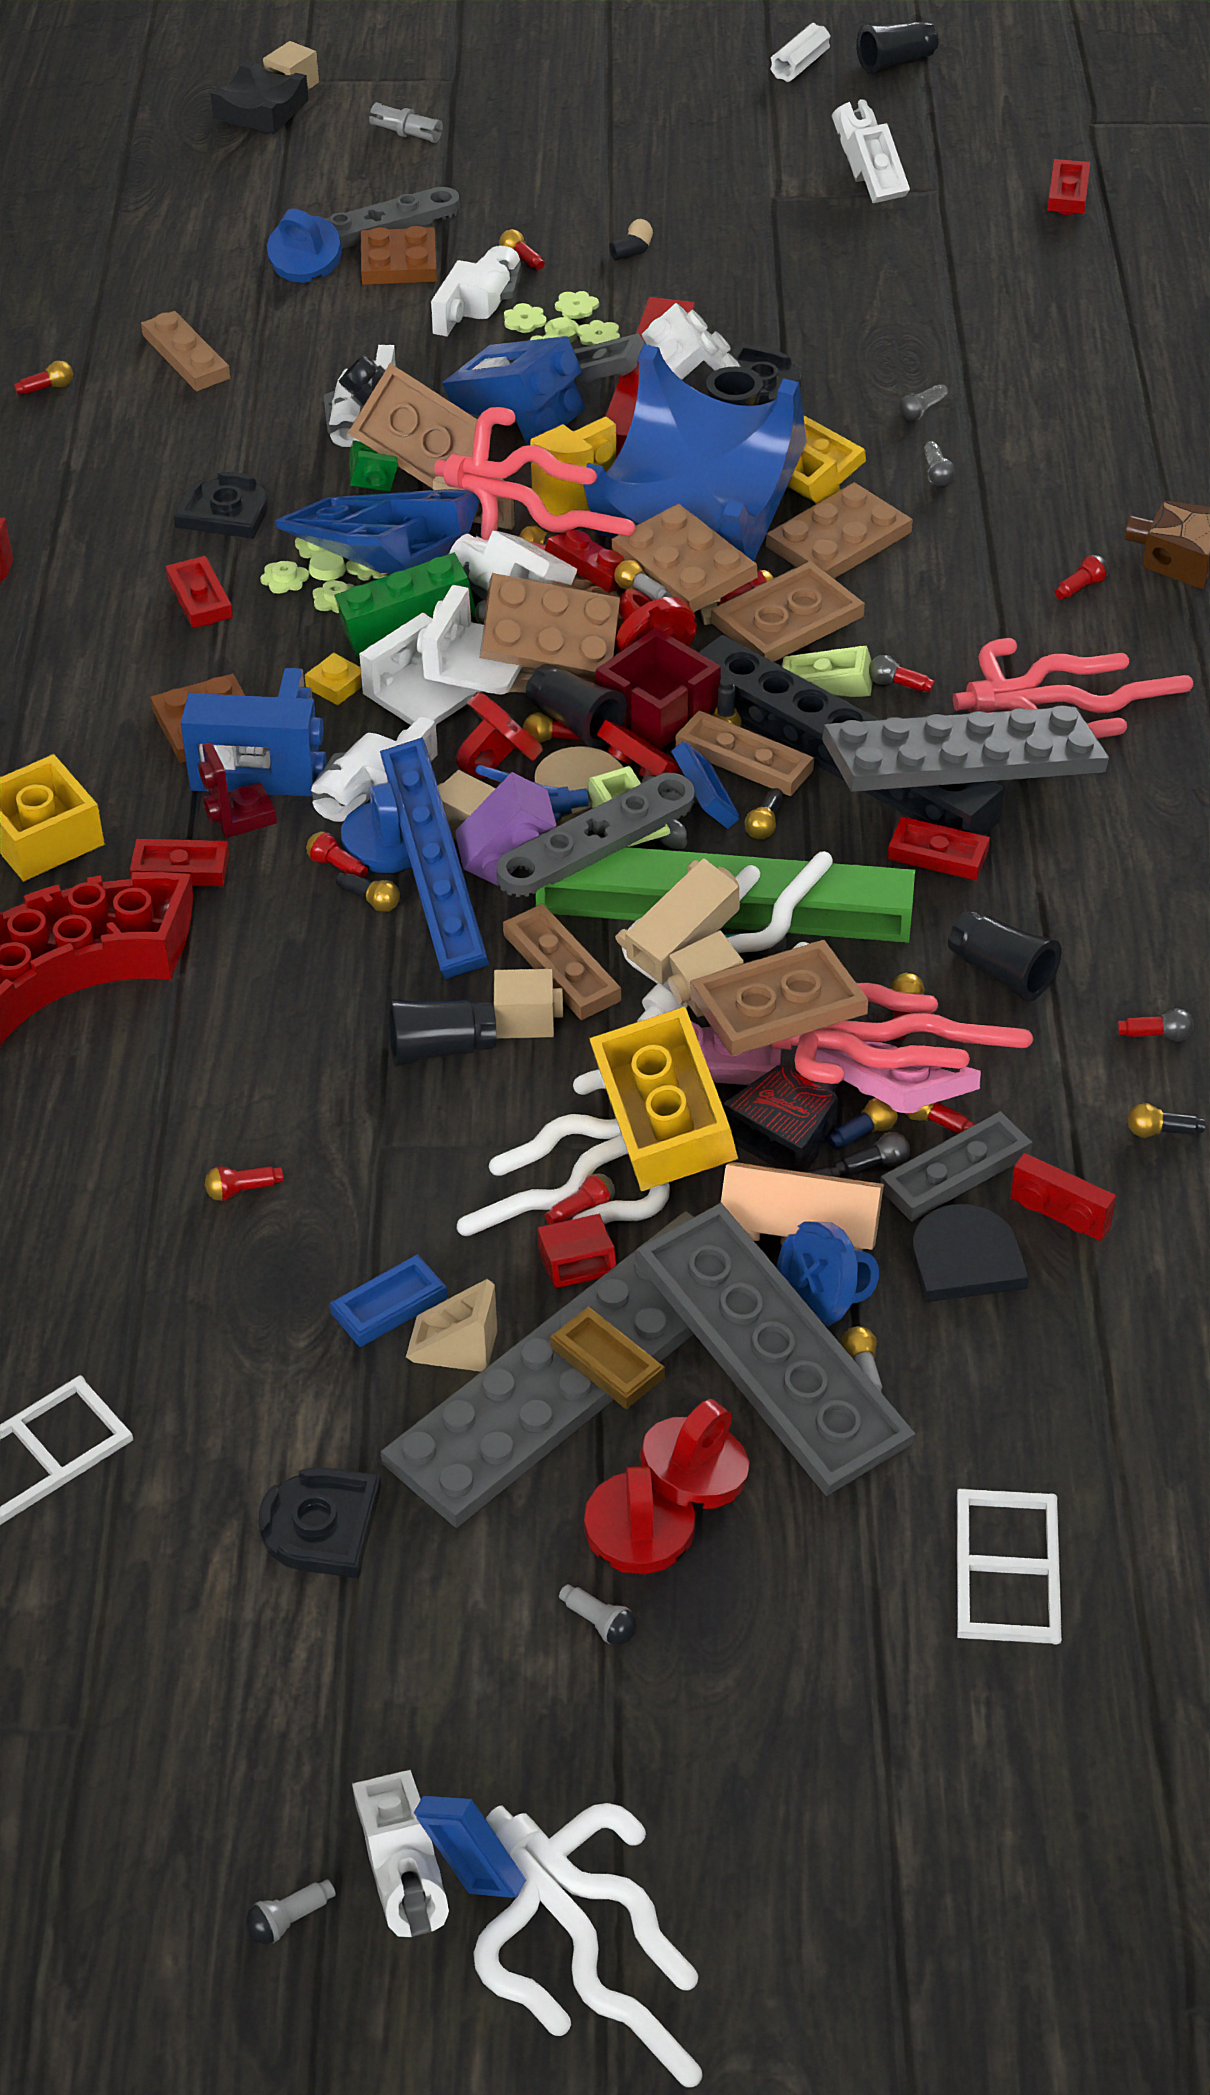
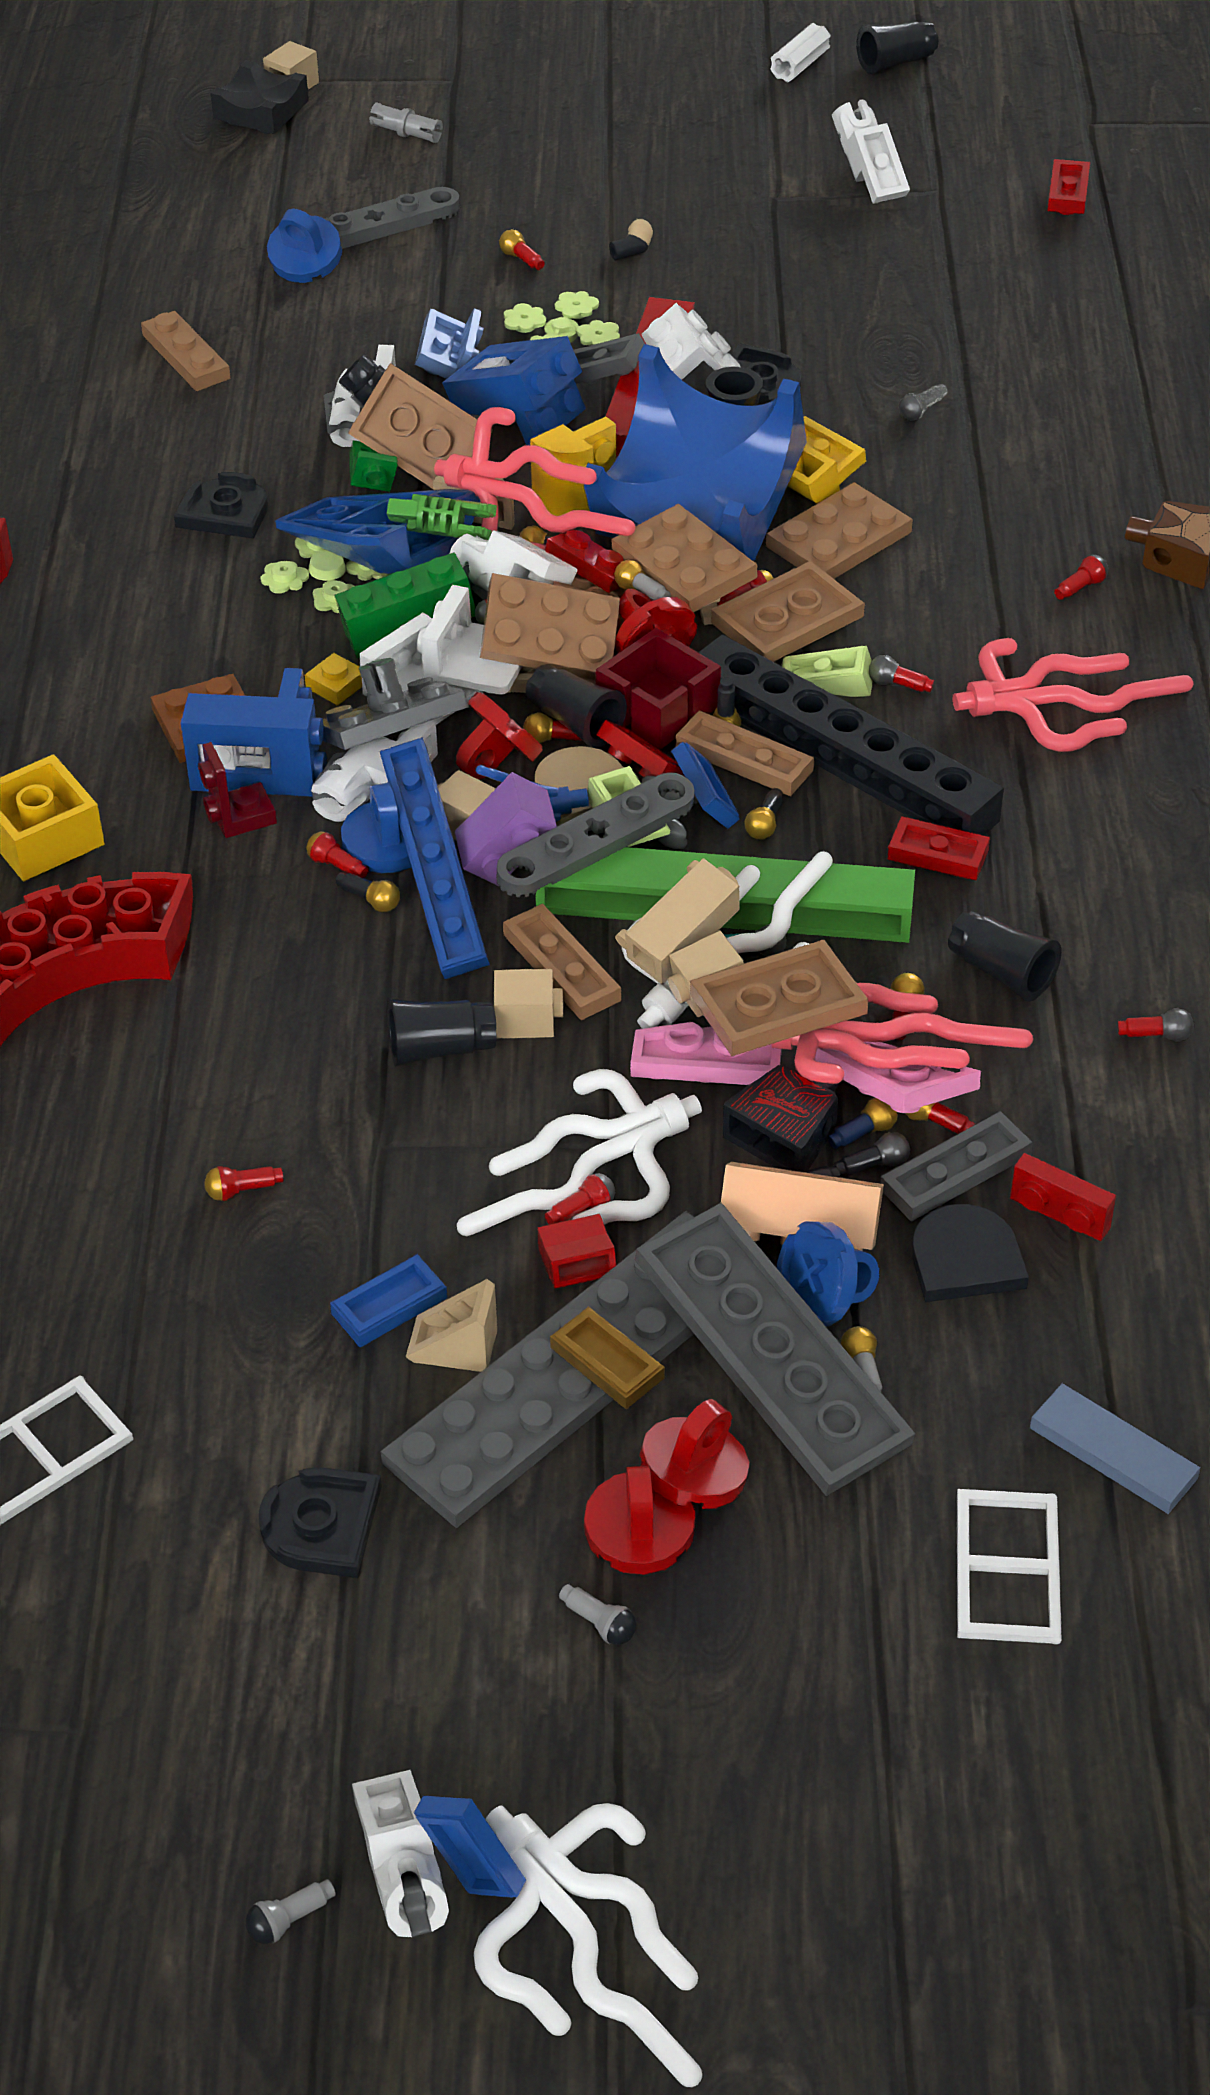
piece [14,361,73,395] -> none
red plate [130,839,230,886] -> none
red plate [166,556,233,628] -> none
dark orange plate [361,226,437,285] -> none
white plate [431,246,521,336] -> none
yellow brick [589,1006,738,1192] -> none
dark grey plate [822,706,1109,792] -> none
piece [925,441,956,486] -> none
piece [1128,1103,1205,1138] -> none
none -> dark grey plate [323,658,469,750]
none -> bright green hinge [387,494,497,540]
none -> medium blue bracket [415,308,484,379]
none -> sand blue tile [1030,1383,1201,1514]

